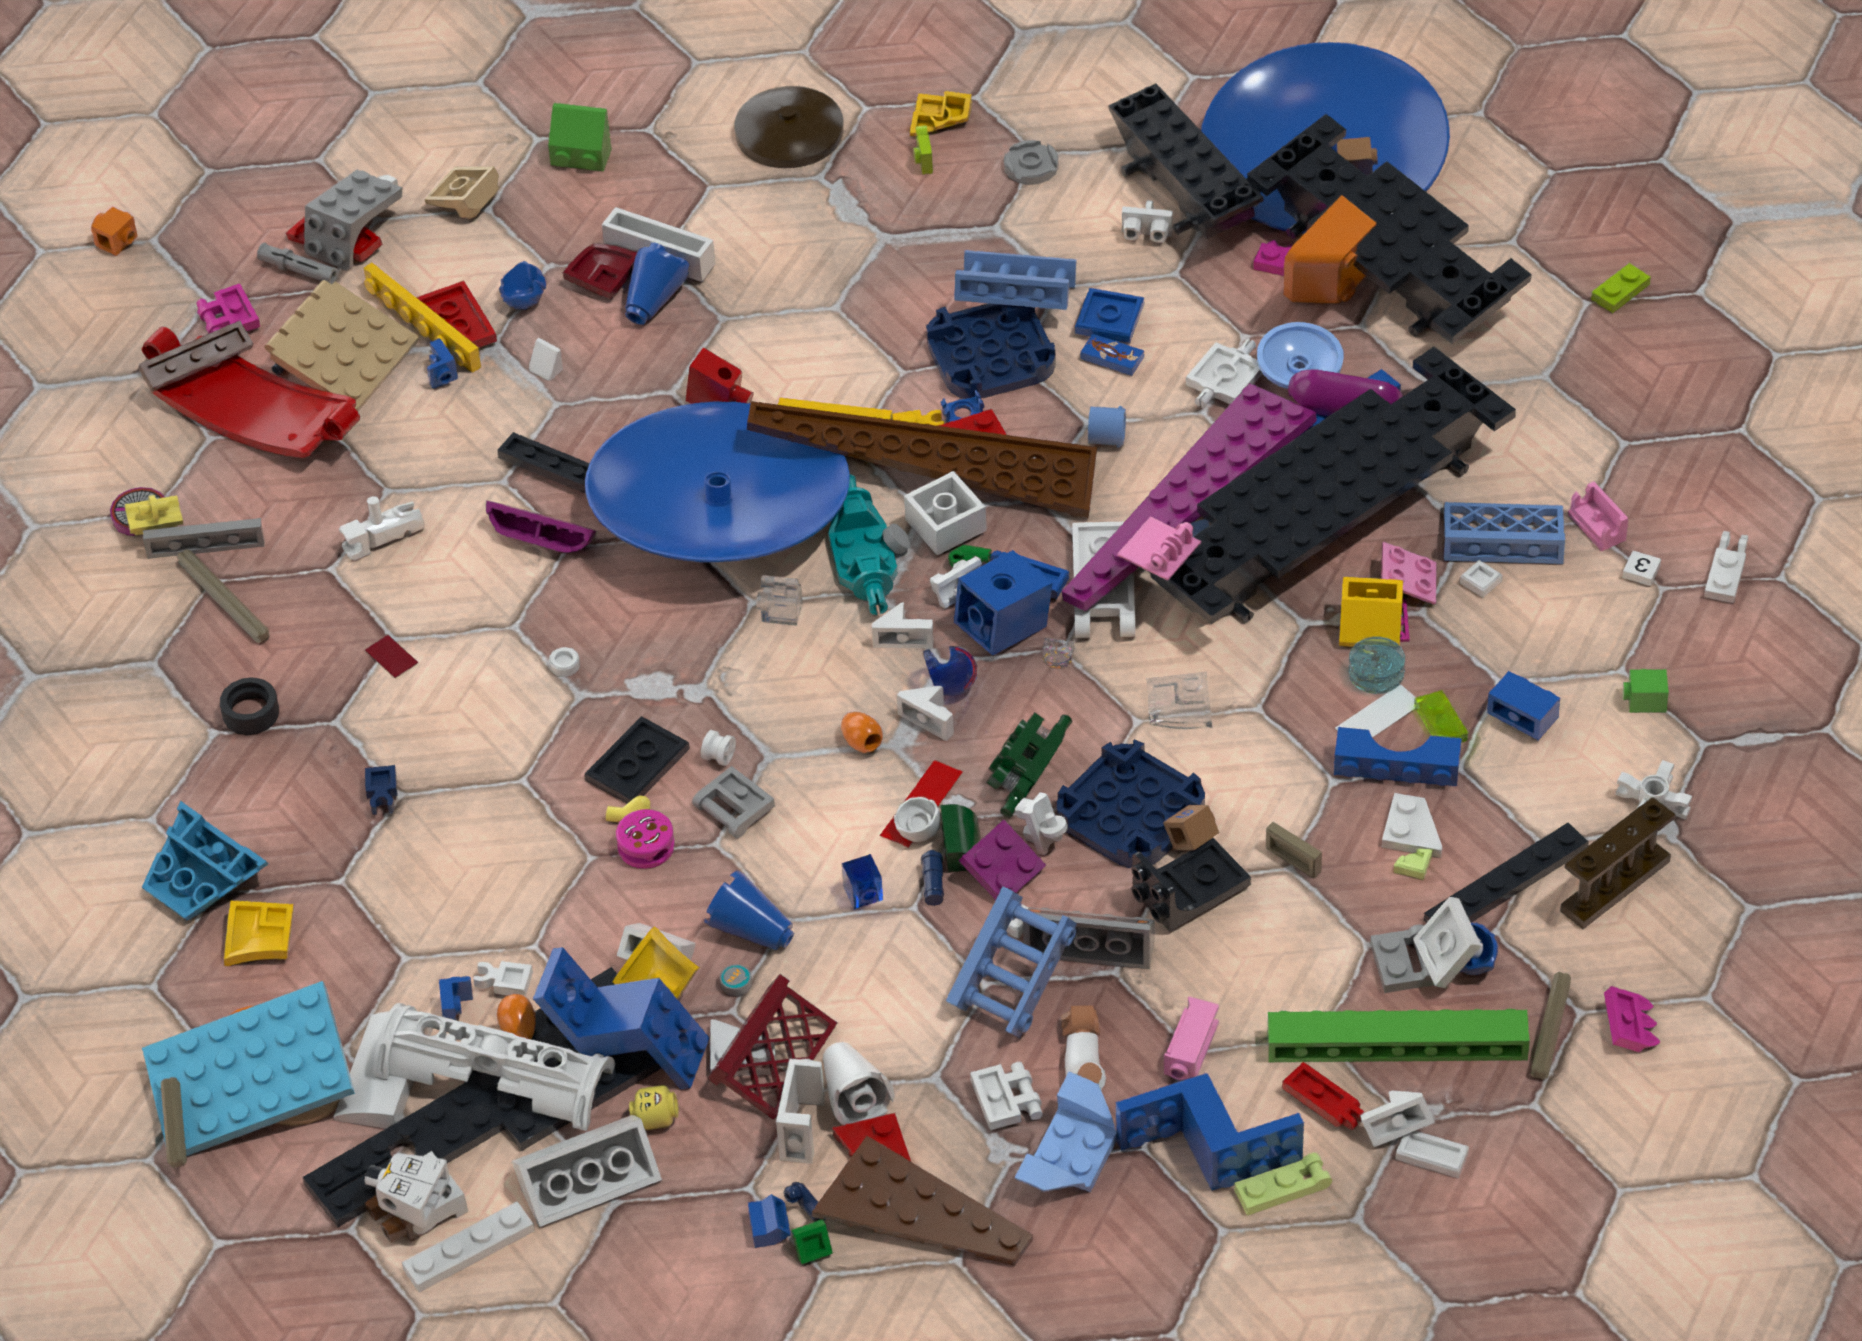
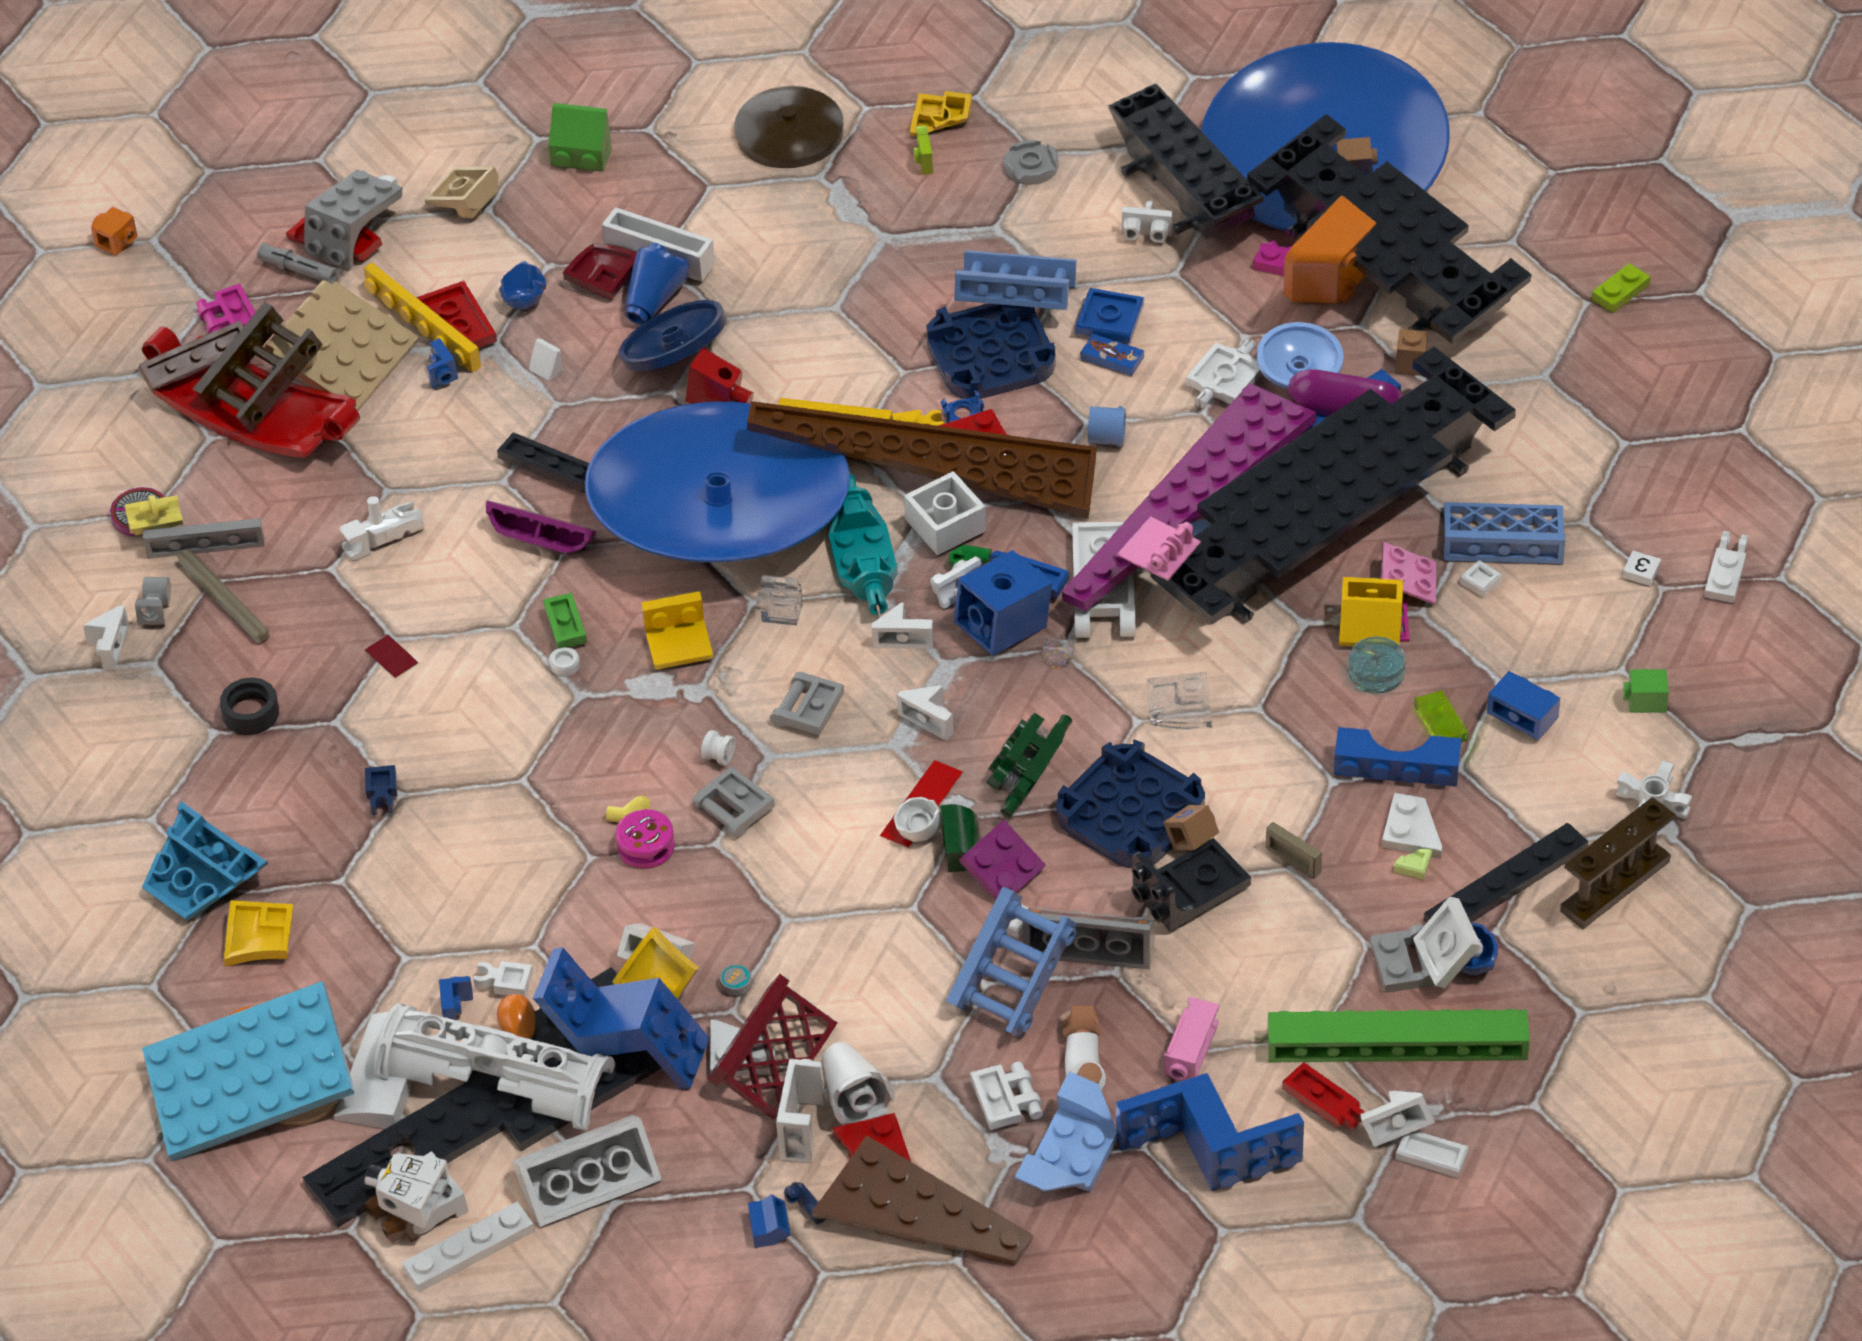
dark tan axle [161,1077,187,1168] -> none
black tile [584,716,690,804] -> none
light yellow head [629,1085,679,1130] -> none
blue cone [704,870,795,950] -> none
green tile [791,1220,833,1264] -> none
orange animal [841,711,883,753] -> none
clear blue brick [841,854,883,909] -> none
light grey tile [883,524,911,554] -> none
dark blue piece [921,850,944,906] -> none
clear blue helmet [923,646,978,696] -> none
white hips [1015,792,1067,855] -> none
yellowish green plate [1234,1153,1332,1216] -> none
white sticker [1335,684,1423,737] -> none
dark tan axle [1531,972,1571,1080] -> none
bright pink hinge [1568,481,1628,552] -> none
dark pink plate [1604,986,1660,1052] -> none
none -> white slope [83,606,129,670]
none -> light grey leg [135,577,171,625]
none -> dark brown fence [193,302,323,432]
none -> bright green plate [543,593,587,649]
none -> dark blue dish [619,300,727,371]
none -> yellow bracket [641,591,713,669]
none -> light grey plate [770,672,844,736]
none -> medium nougat brick [1395,329,1428,376]

